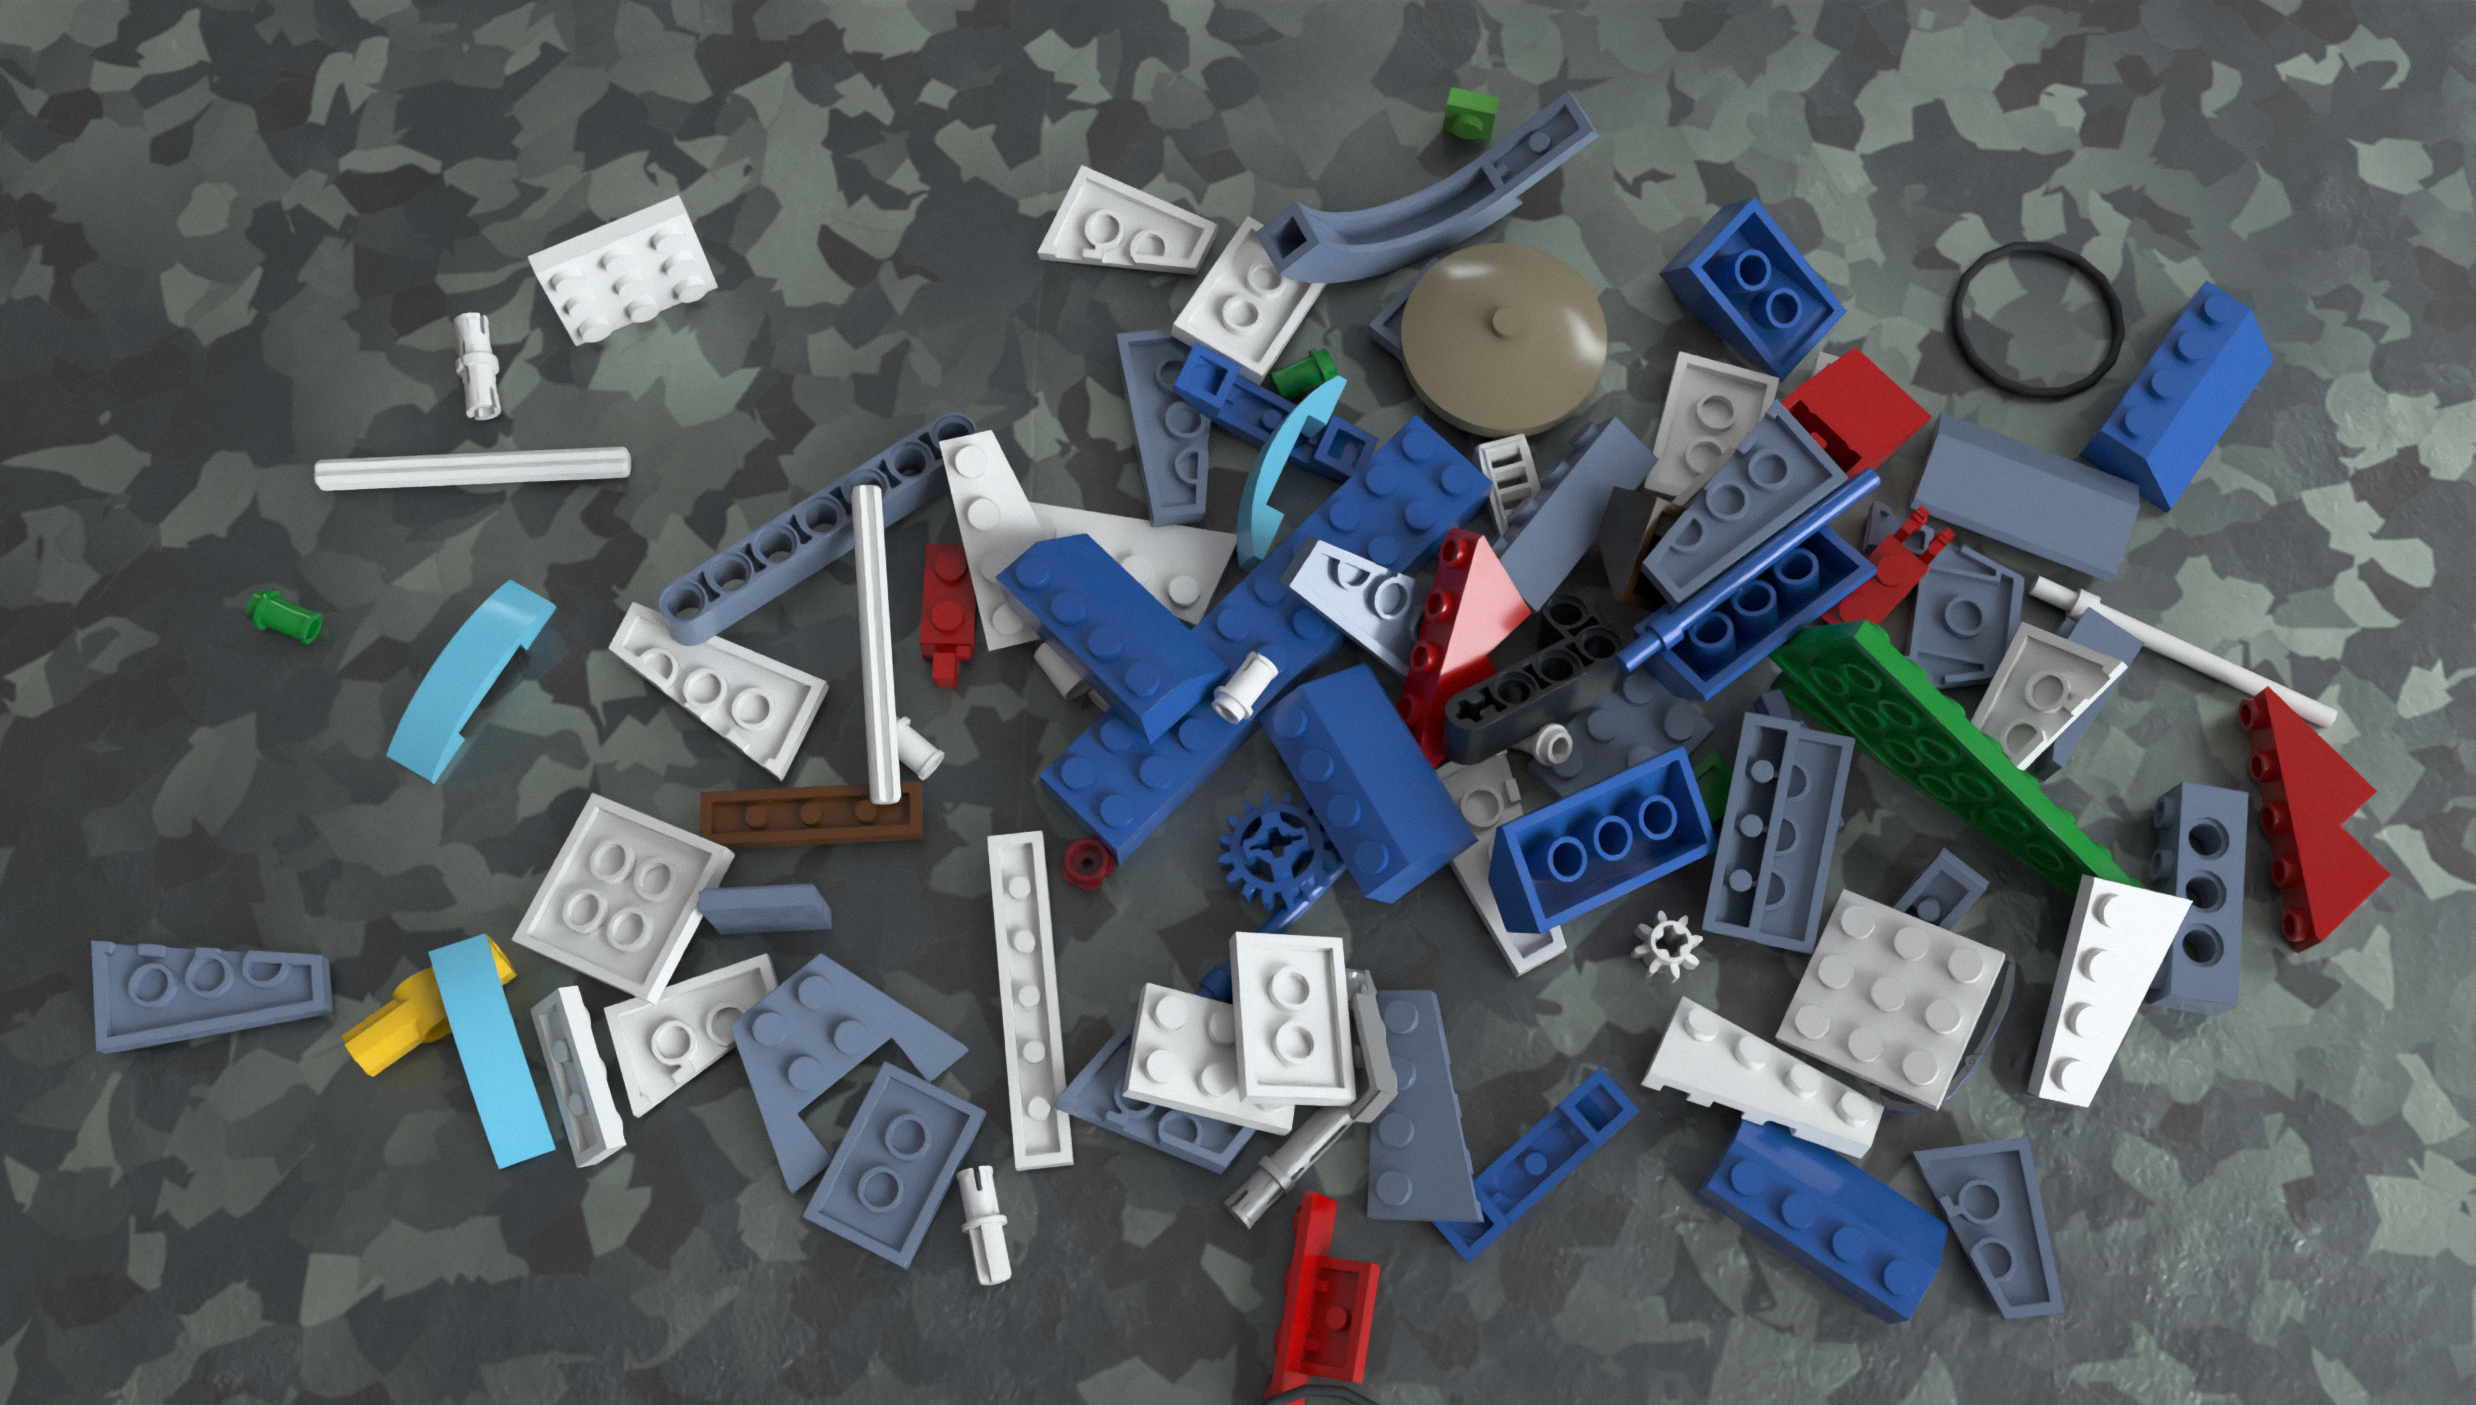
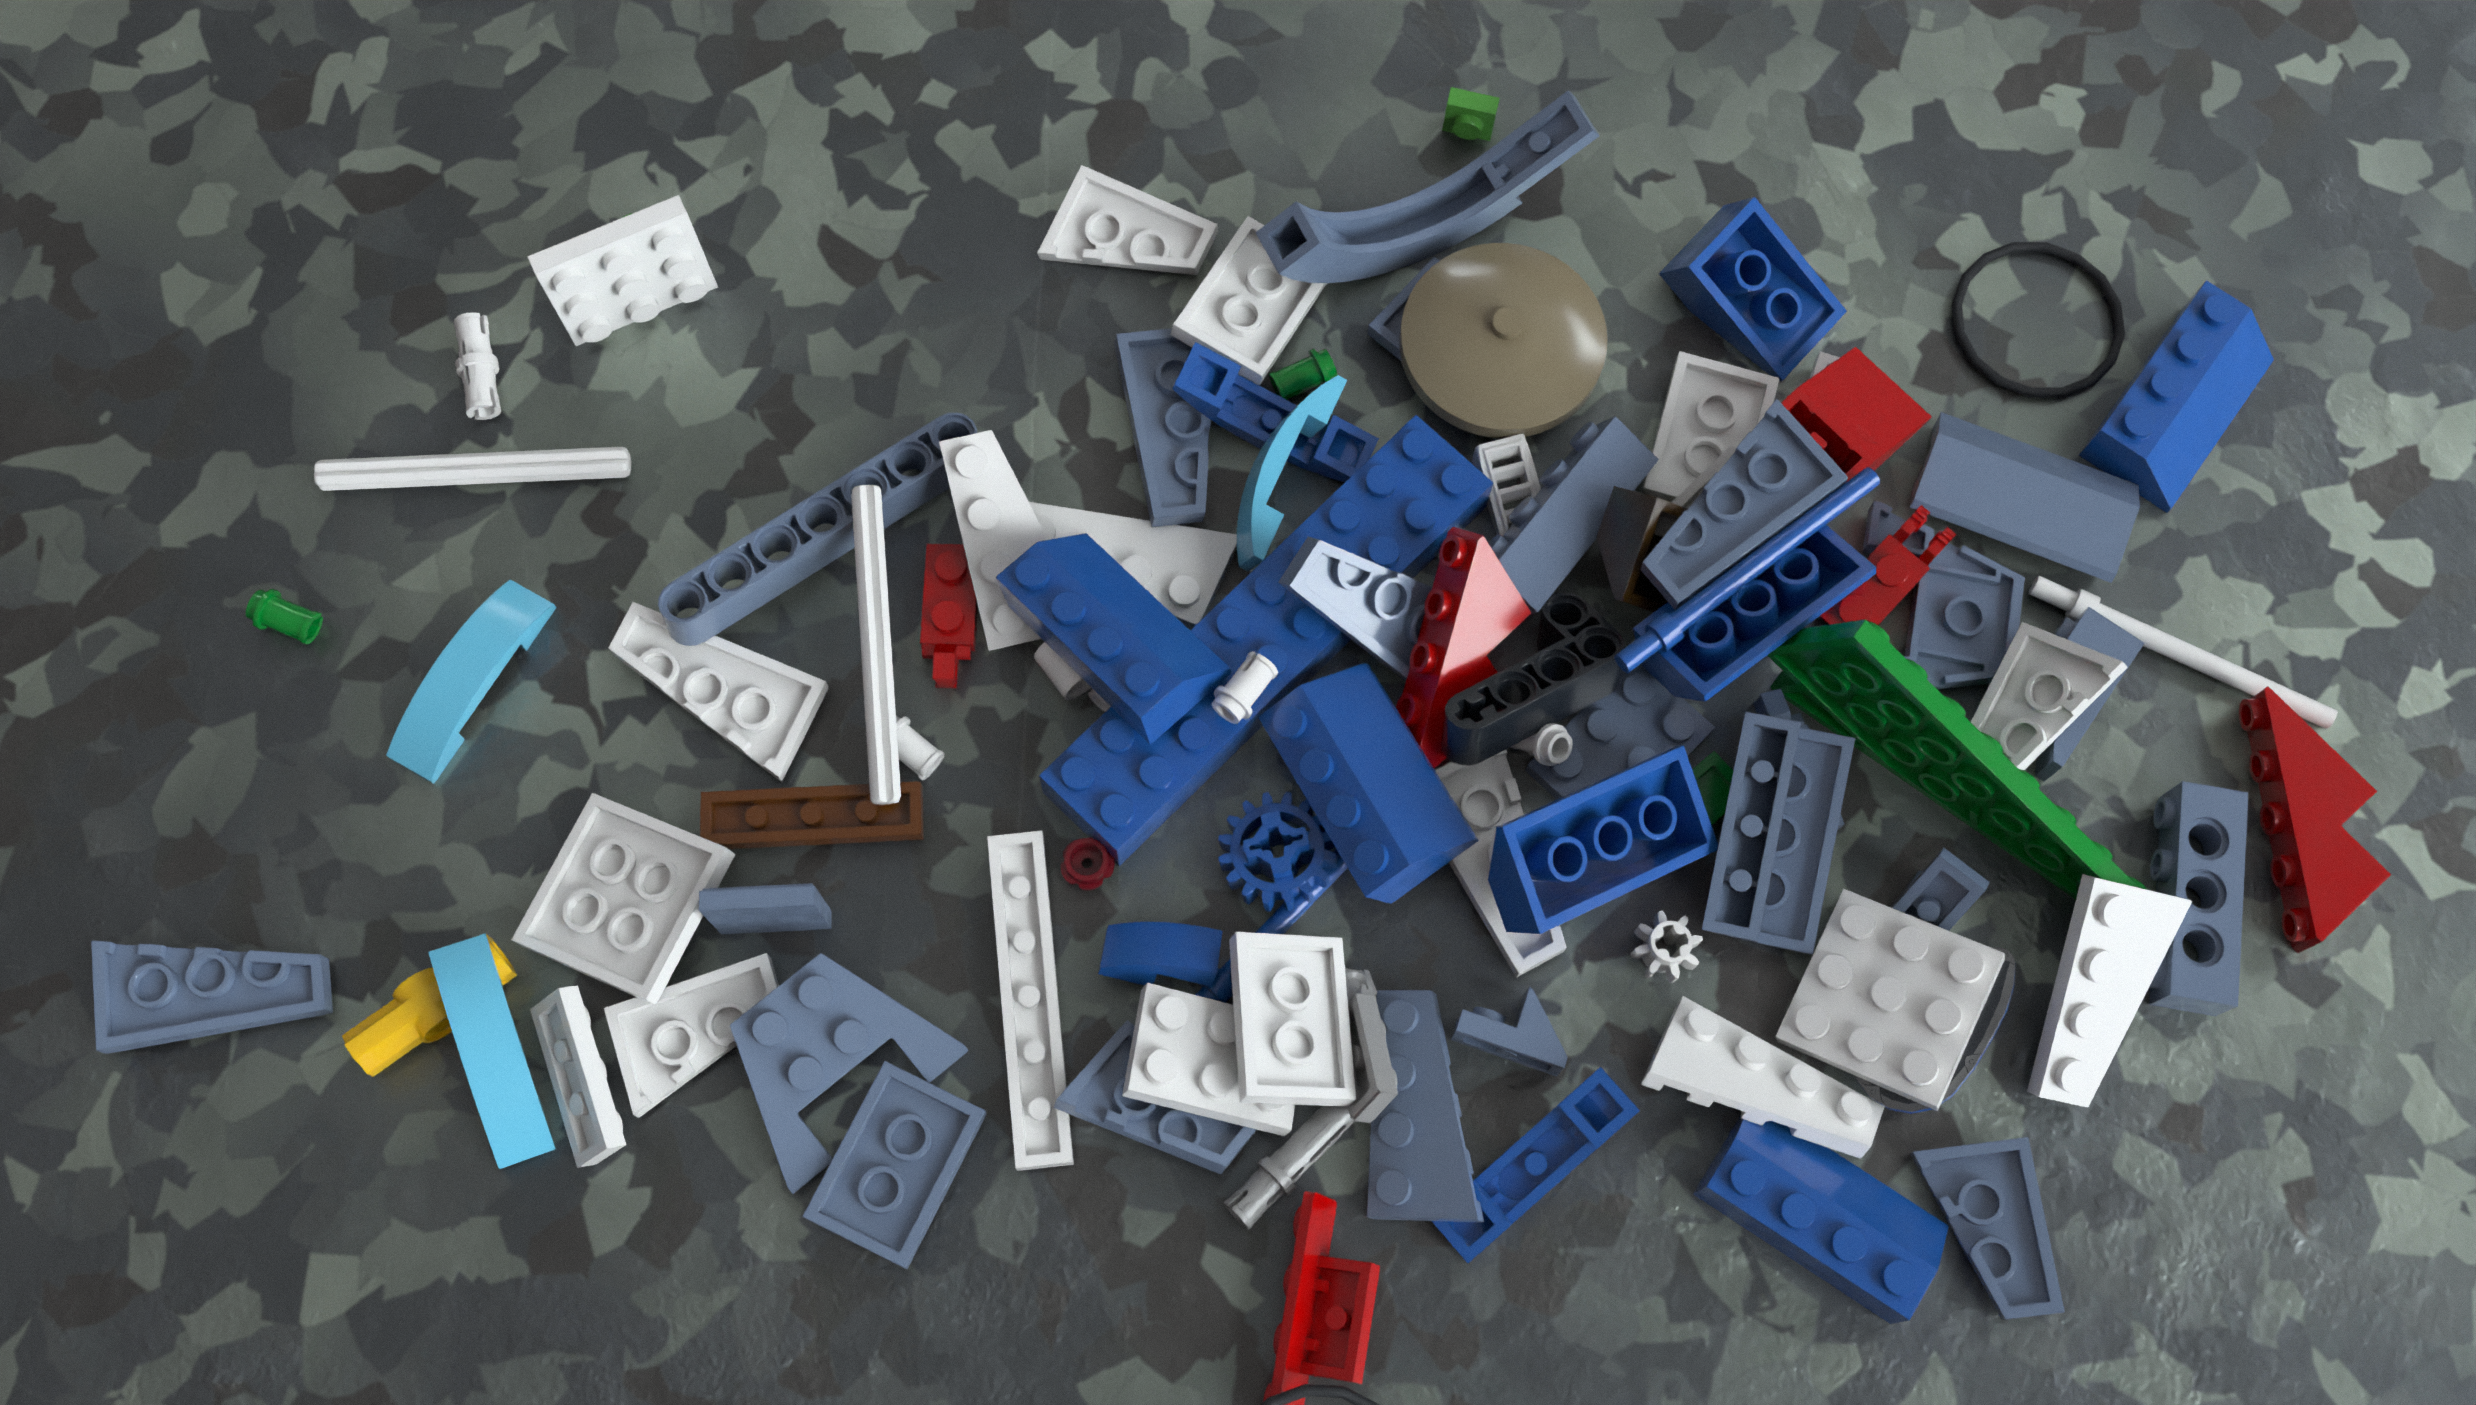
white axle [956,1166,1012,1285] -> none
none -> blue slope [1098,922,1223,987]
none -> sand blue slope [1450,987,1568,1077]

